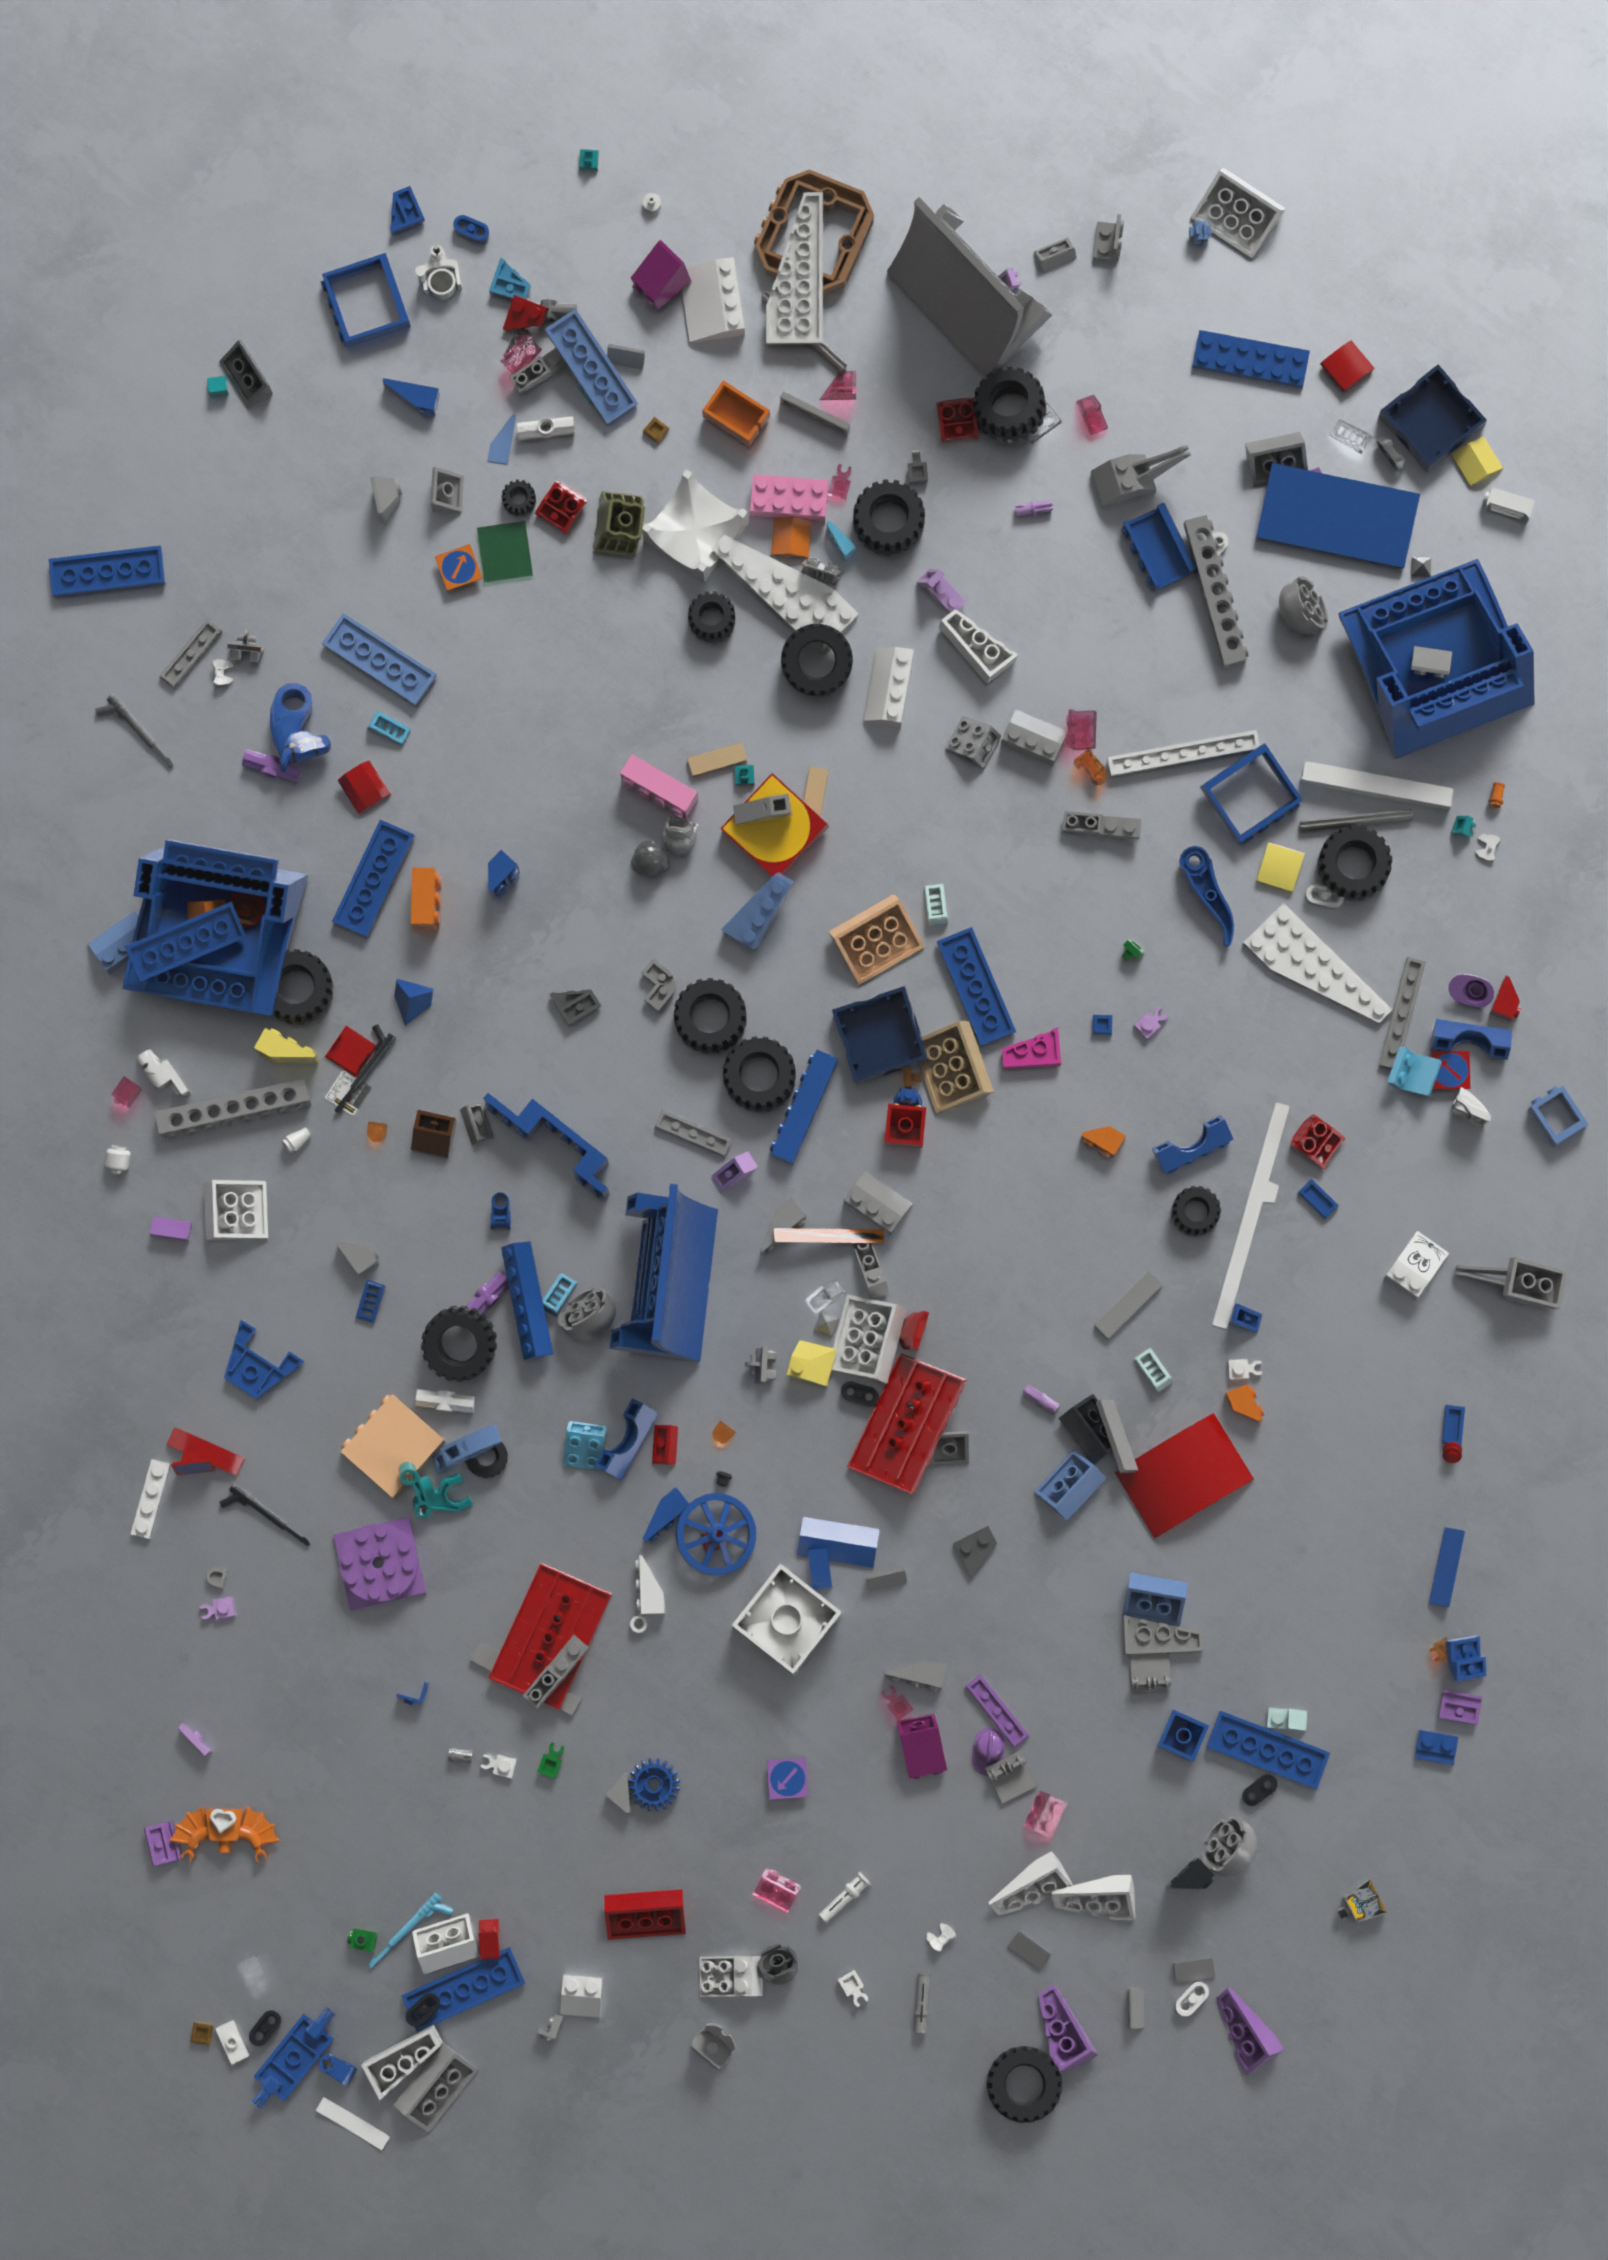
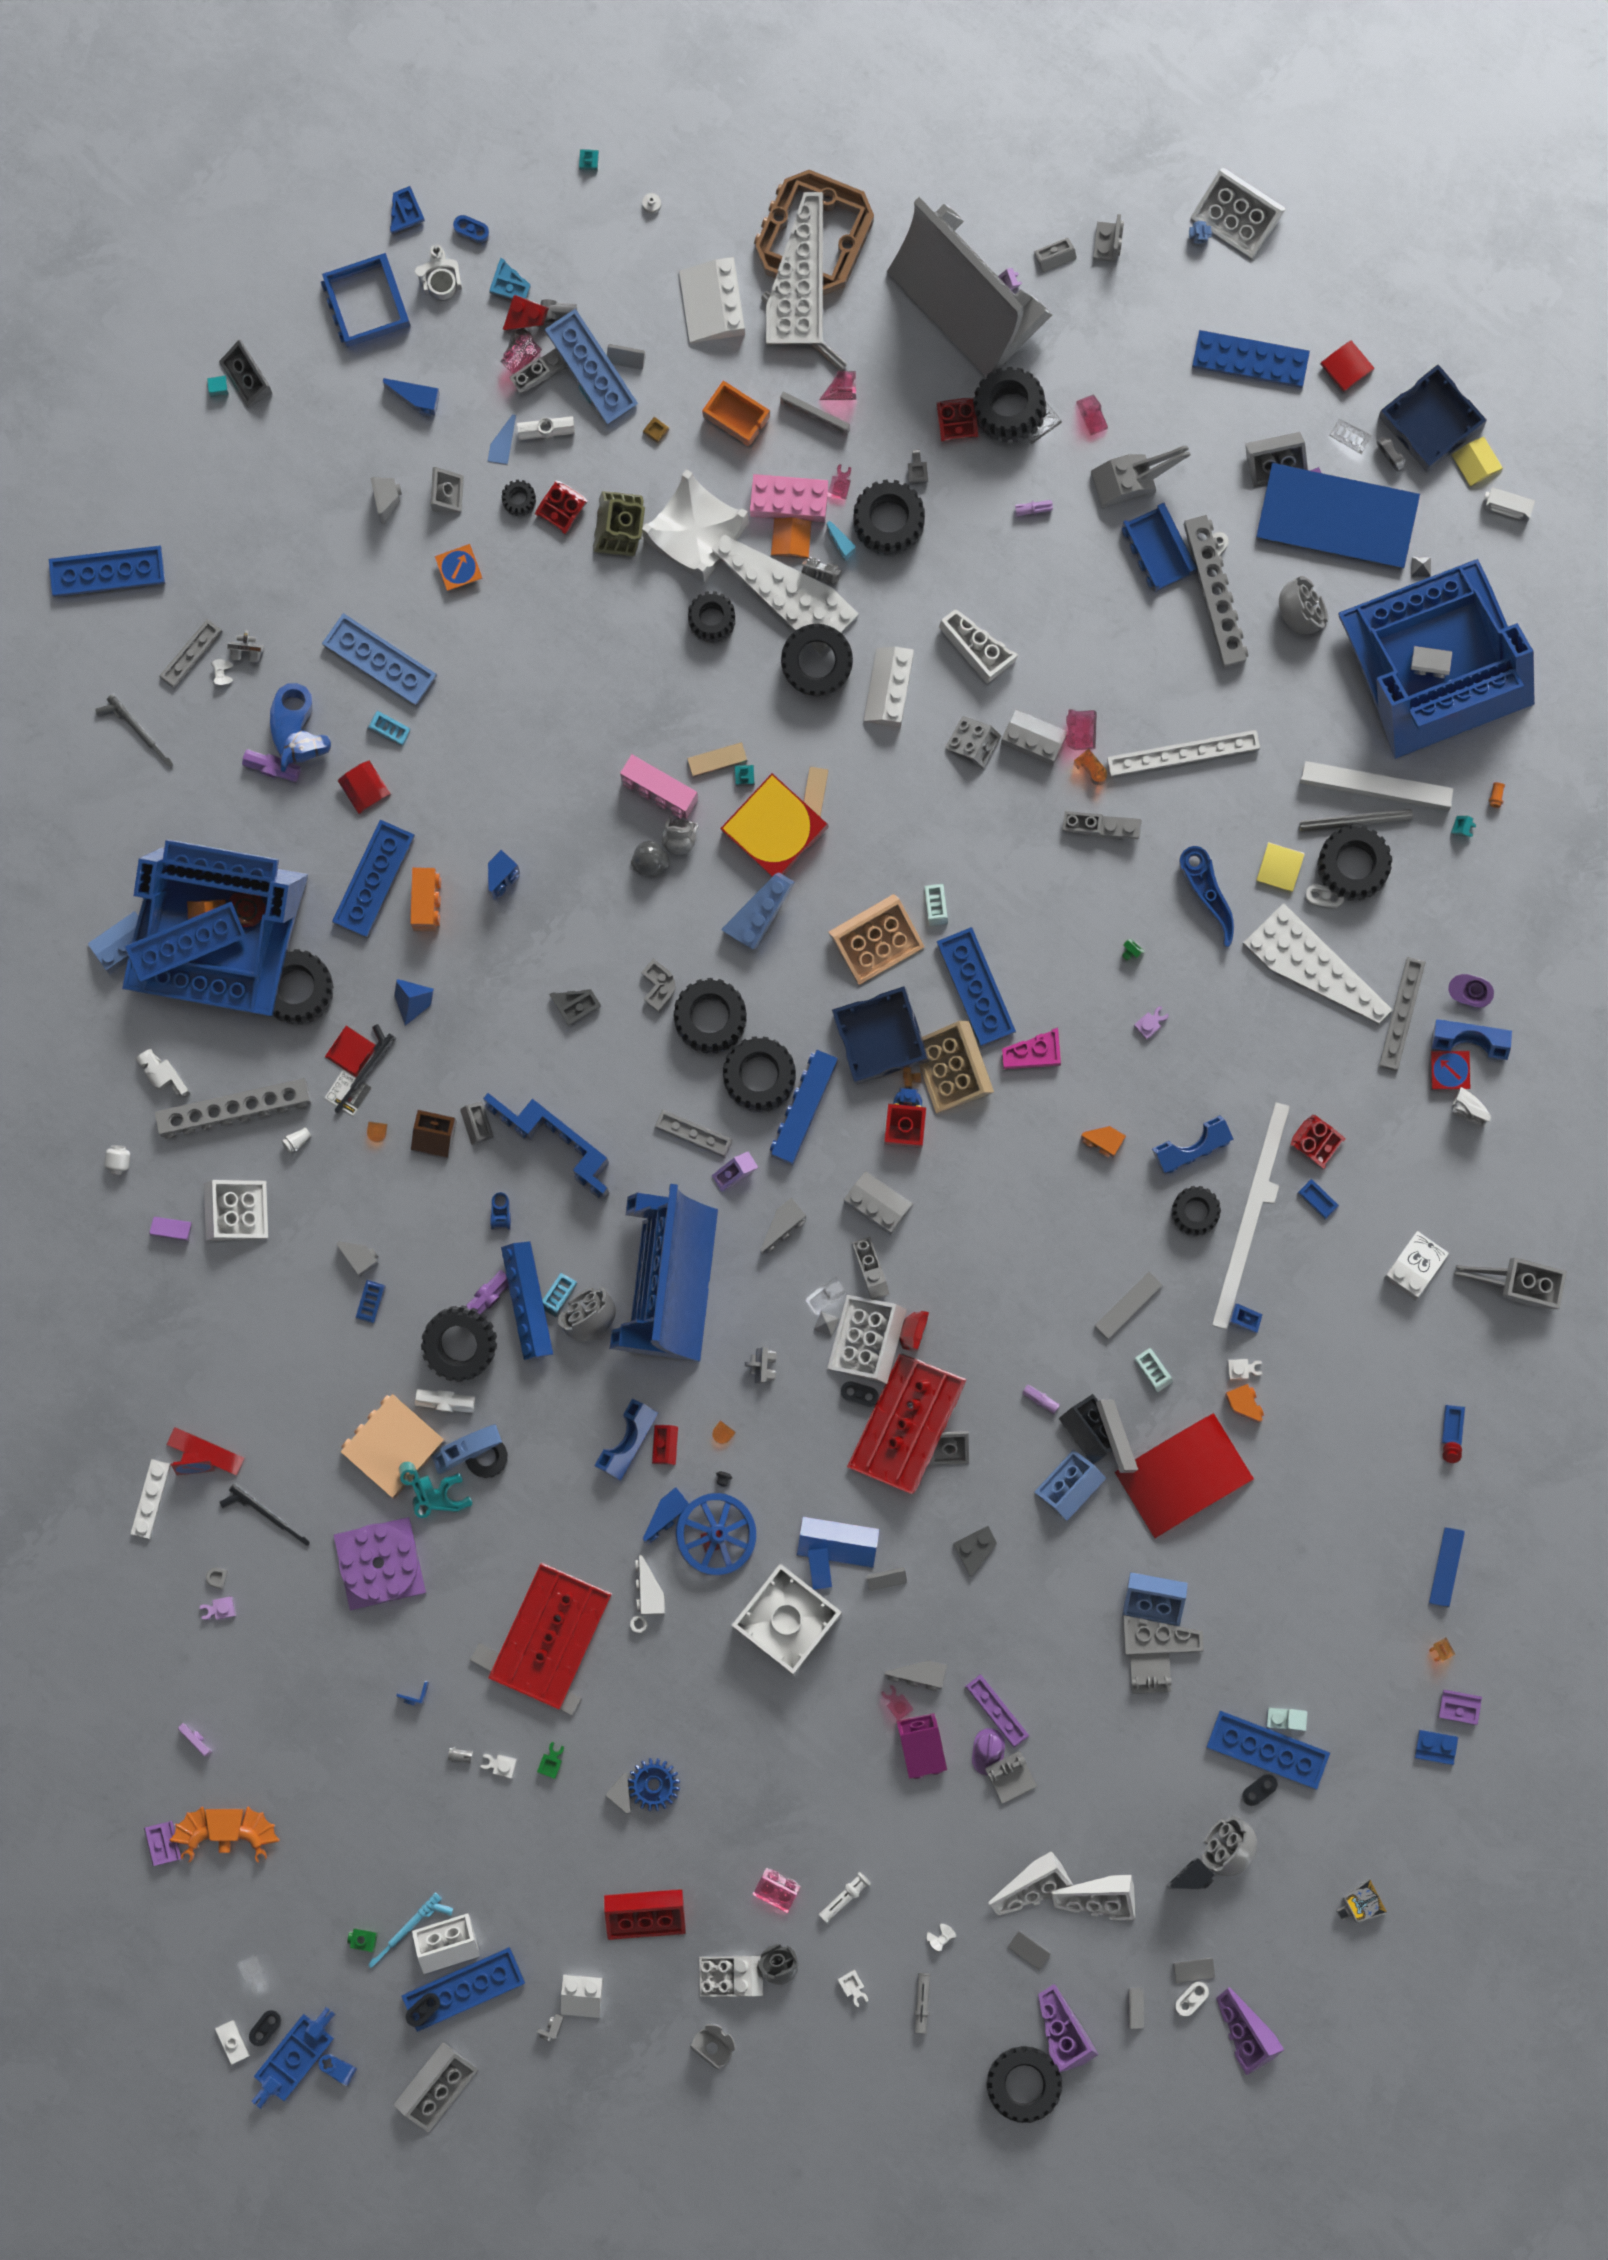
clear pink brick [111,1076,142,1108] -> none
pearl gold tile [190,2022,214,2045] -> none
white tile [210,1809,236,1833] -> none
blue wing [224,1320,304,1399] -> none
light yellow slope [254,1028,319,1063] -> none
white sticker [316,2097,390,2150] -> none
white wedge [361,2024,443,2100] -> none
clear green piece [477,521,533,583] -> none
red slope [478,1919,500,1960] -> none
light grey slope [523,1635,589,1709] -> none
medium azure bracket [563,1421,607,1471] -> none
magenta slope [631,240,691,310] -> none
light grey slope [733,794,792,825] -> none
piece [767,1758,808,1800] -> none
sticker [774,1228,884,1243] -> none
light yellow slope [787,1340,837,1387] -> none
lavender bracket [916,569,966,613] -> none
clear pink bracket [1024,1791,1068,1839] -> none
blue tile [1093,1015,1112,1035] -> none
blue slope [1156,1710,1209,1762] -> none
blue window [1200,743,1303,844] -> none
medium azure bracket [1387,1046,1442,1096] -> none
blue slope [1446,1635,1486,1681] -> none
white piece [1476,833,1501,861] -> none
red slope [1490,975,1521,1022] -> none
medium blue window [1529,1086,1588,1147] -> none

